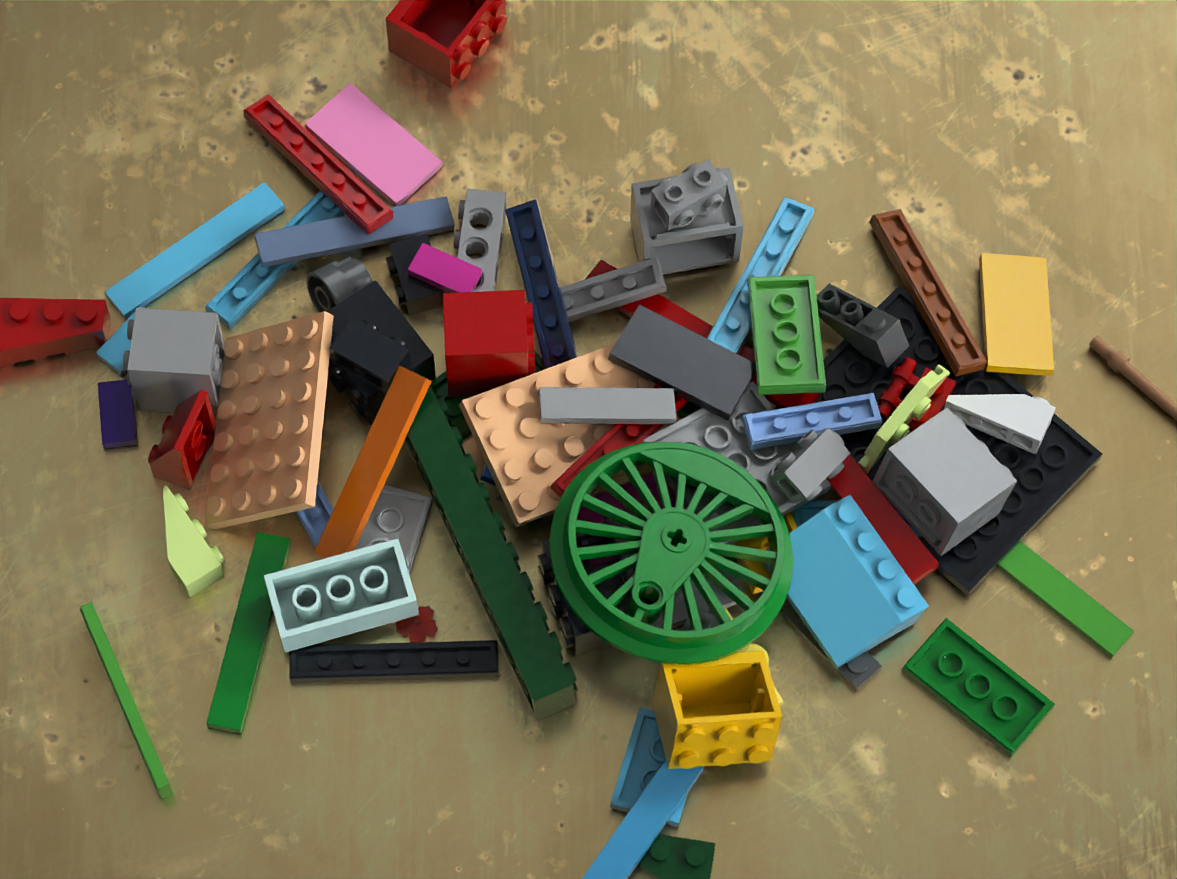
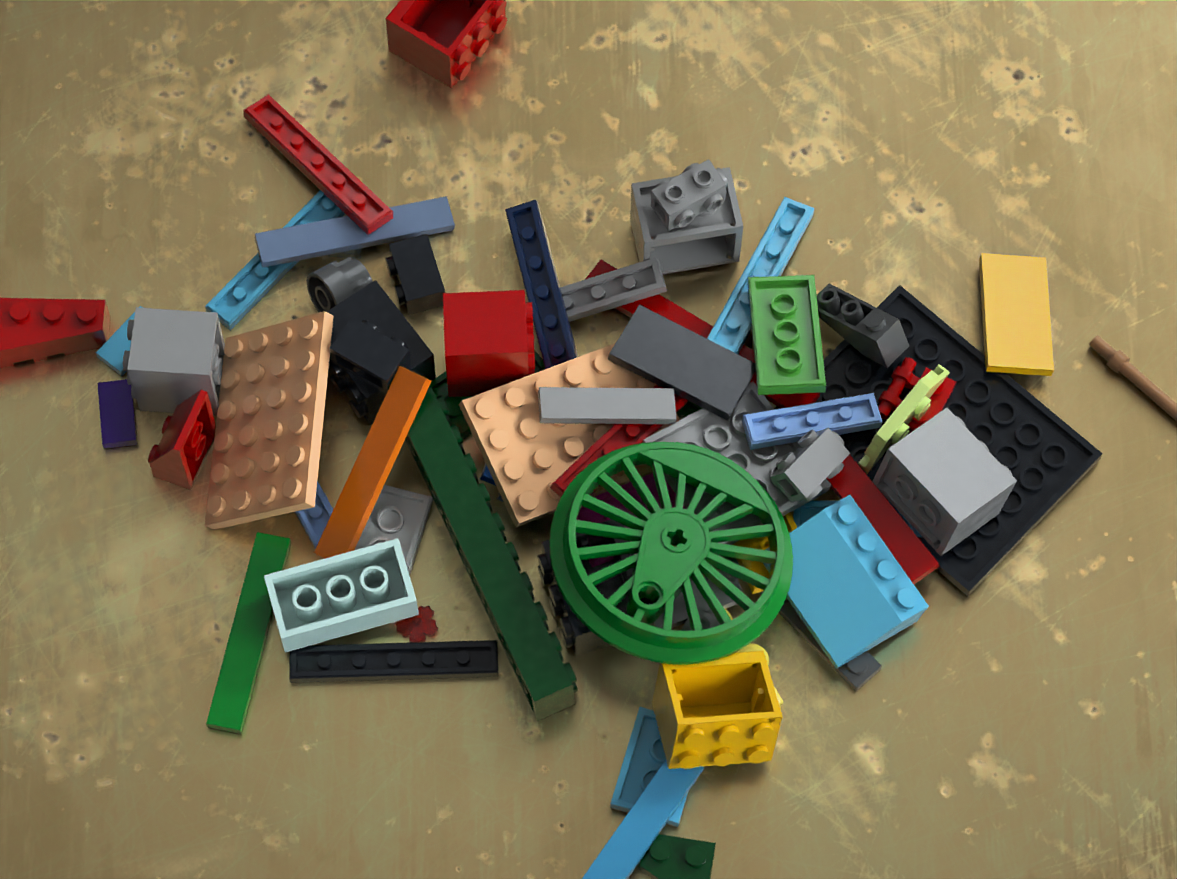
bright green tile [80,602,173,799] -> none
medium azure tile [105,182,285,320] -> none
yellowish green slope [163,485,225,598] -> none
bright pink tile [305,83,443,206] -> none
dark pink tile [407,243,482,293] -> none
light grey brick [446,188,507,293] -> none
dark orange tile [869,209,988,376] -> none
green tile [902,618,1055,758] -> none
white slope [944,394,1056,454] -> none
bright green tile [997,542,1134,658] -> none

